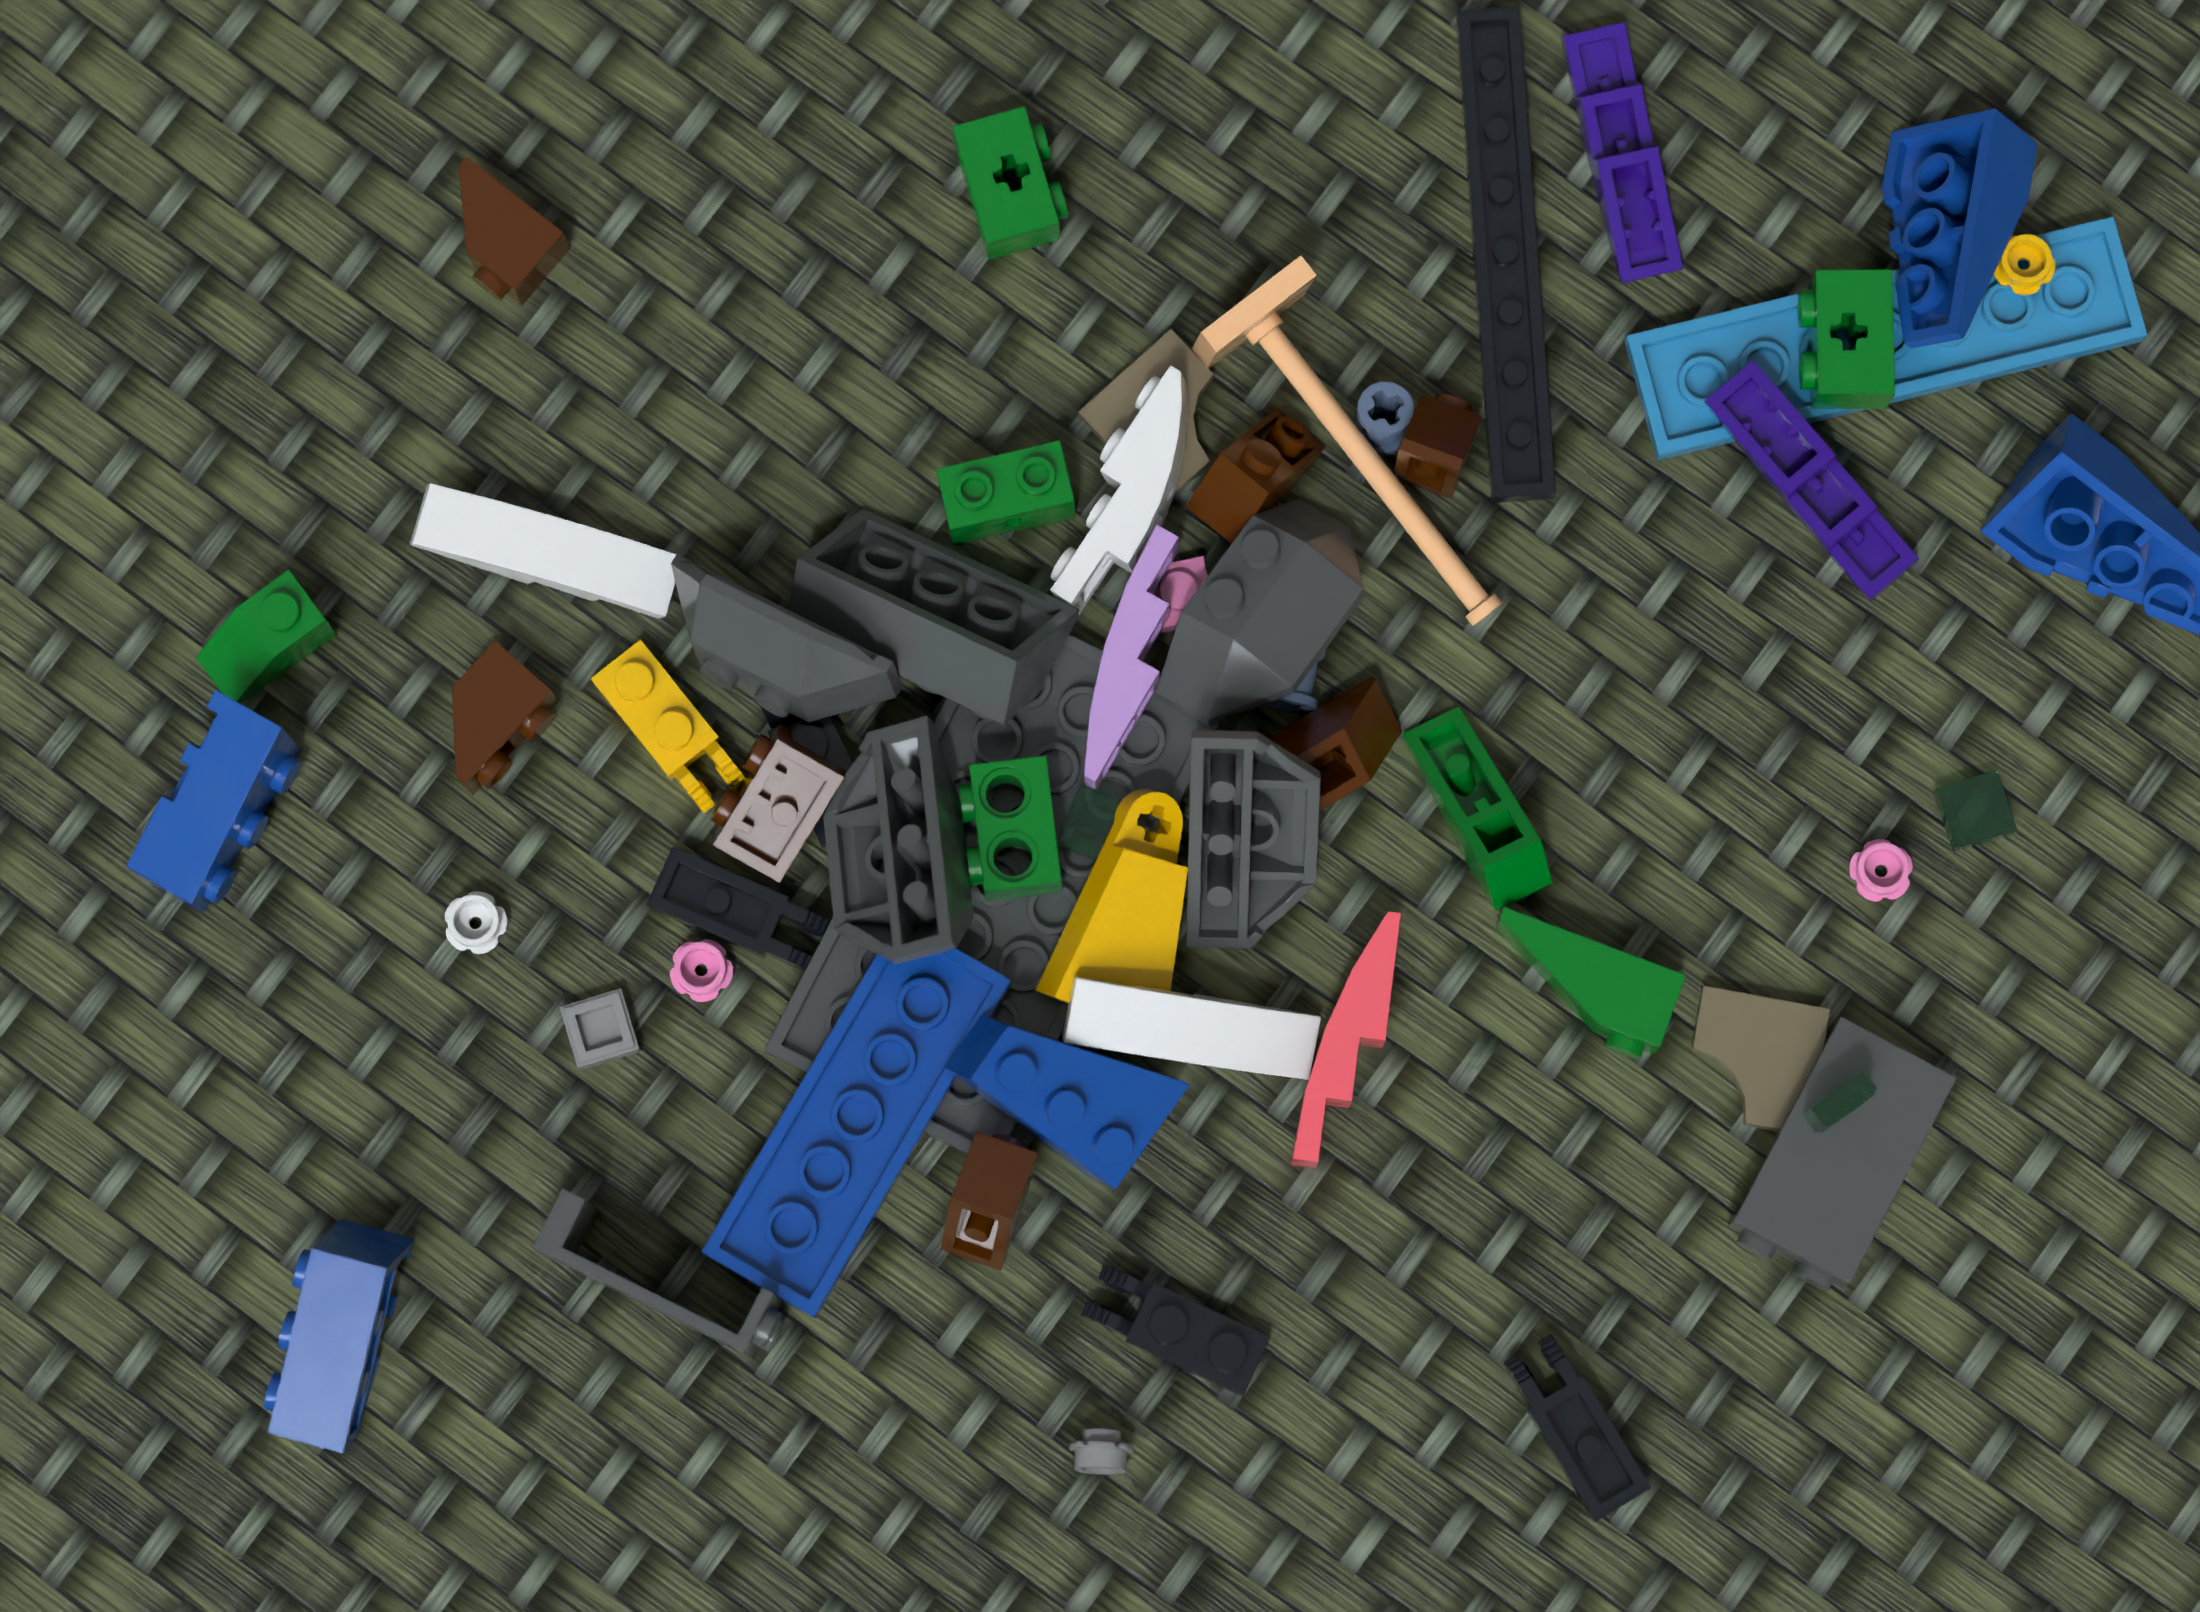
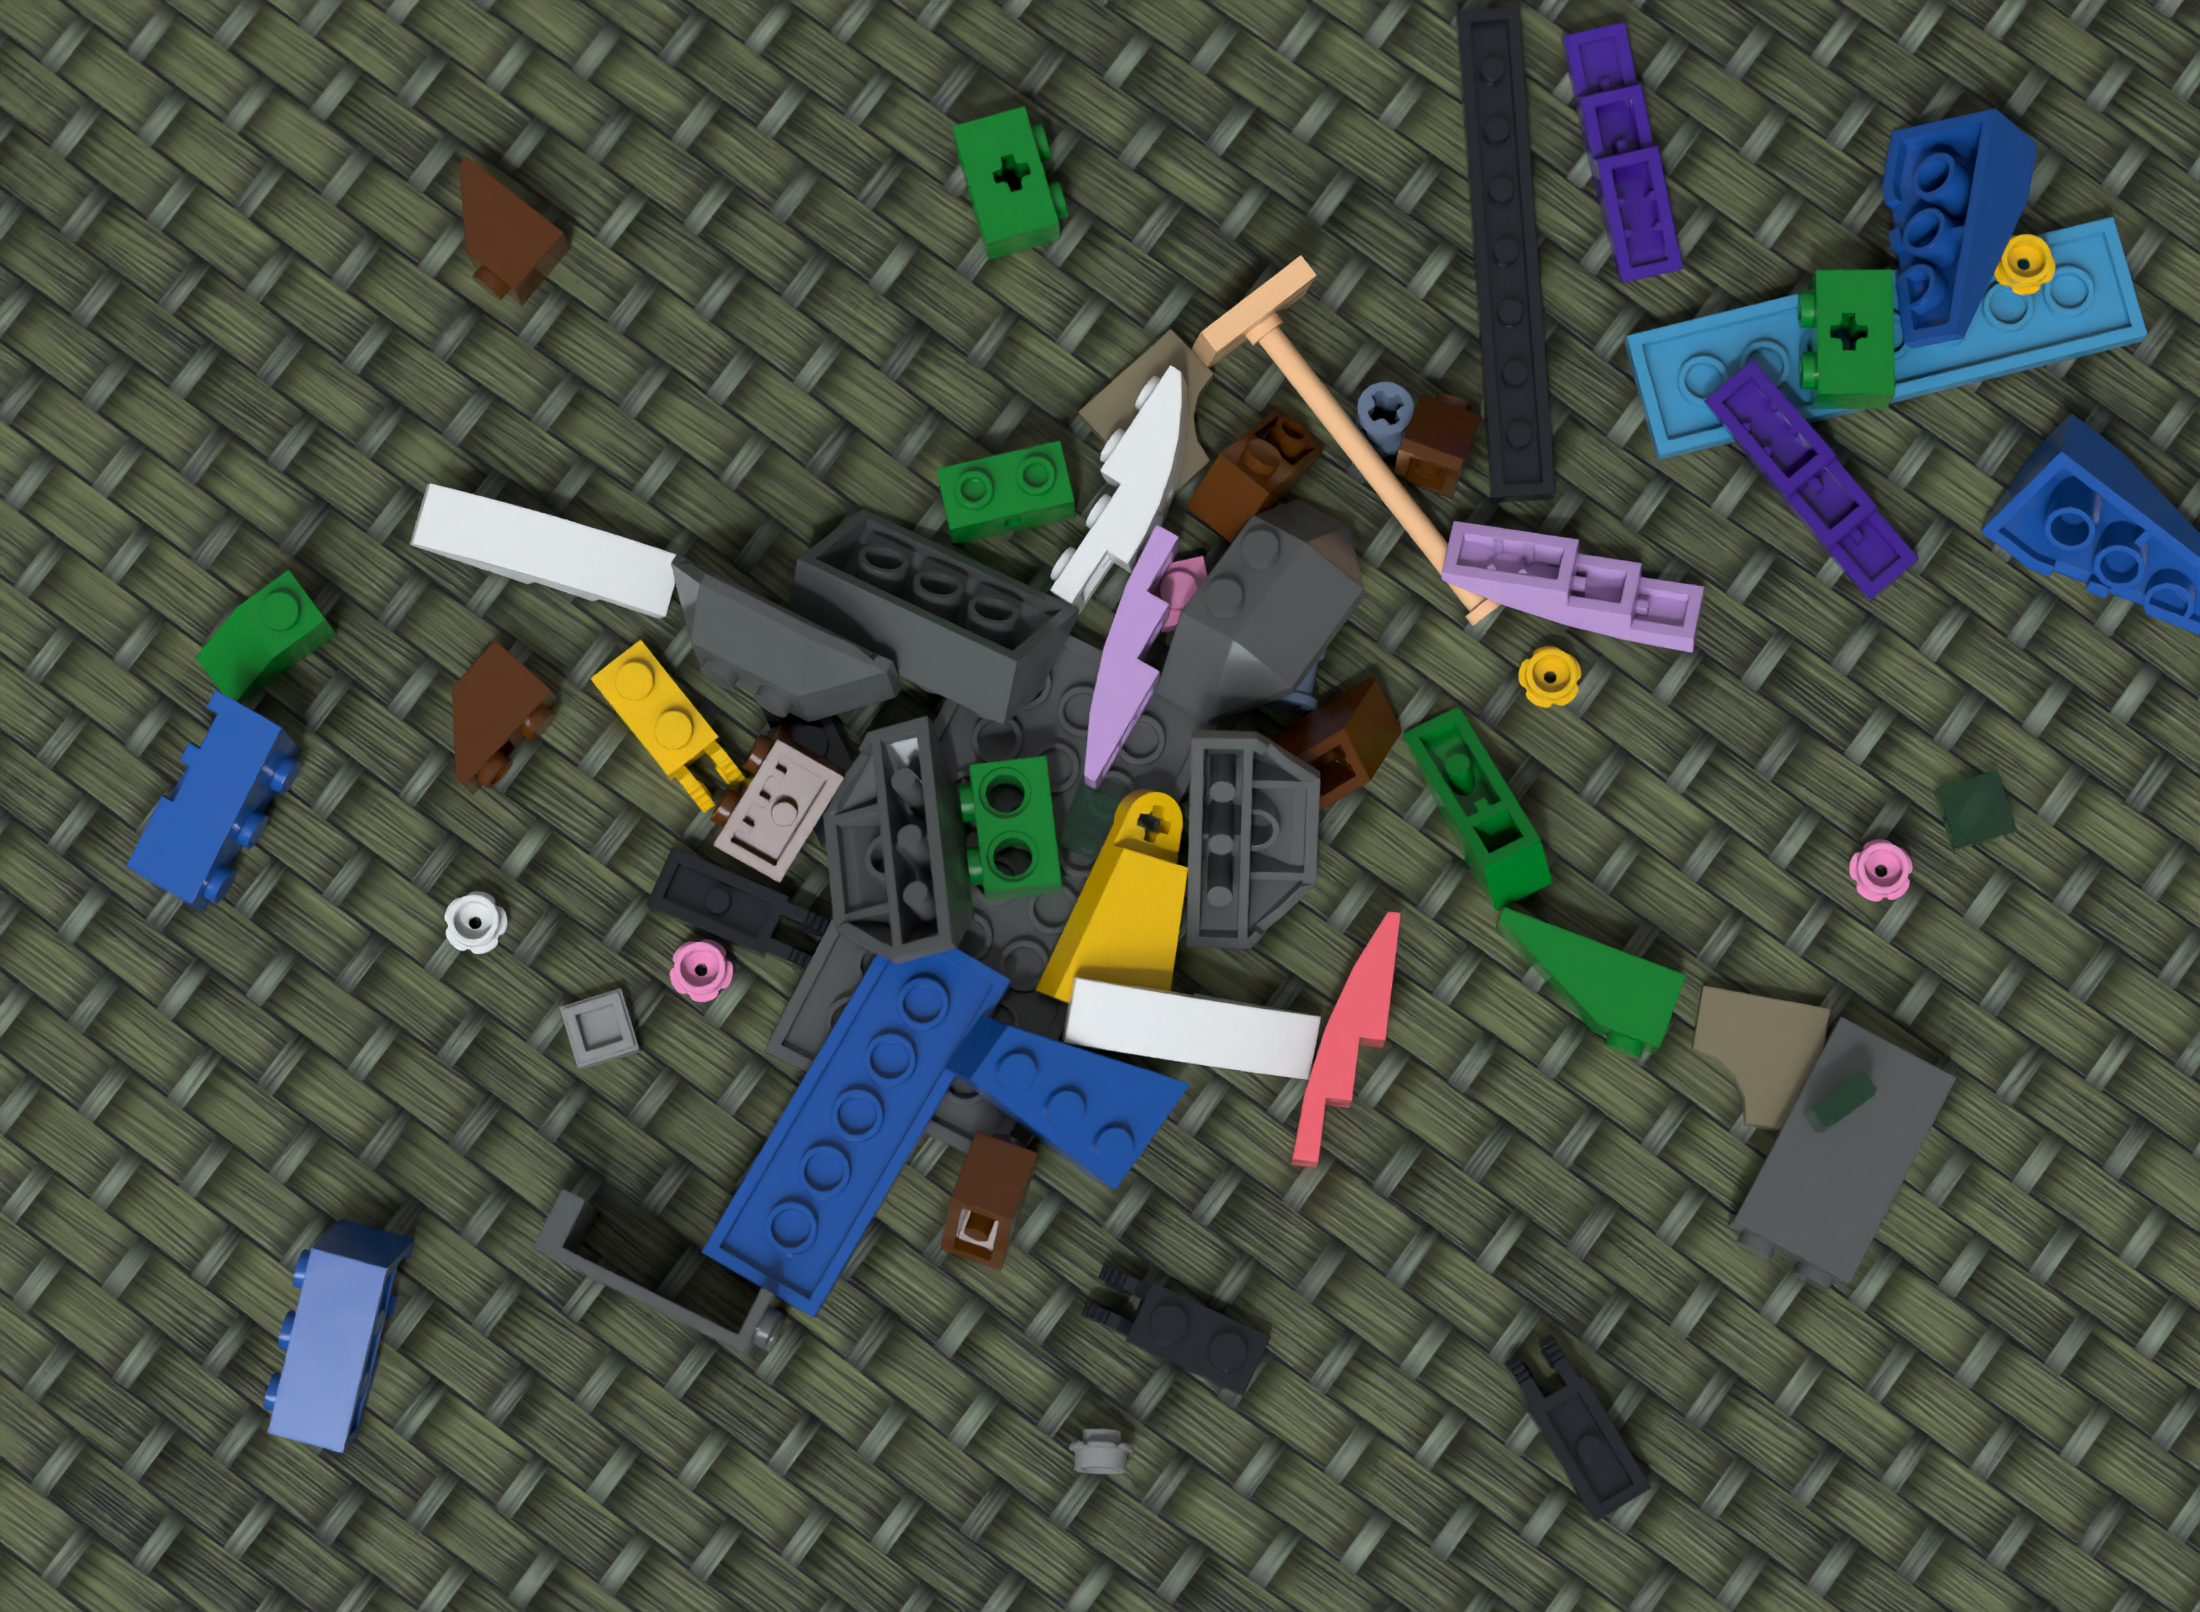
none -> lavender slope [1442,521,1704,653]
none -> yellow plate [1518,646,1581,708]

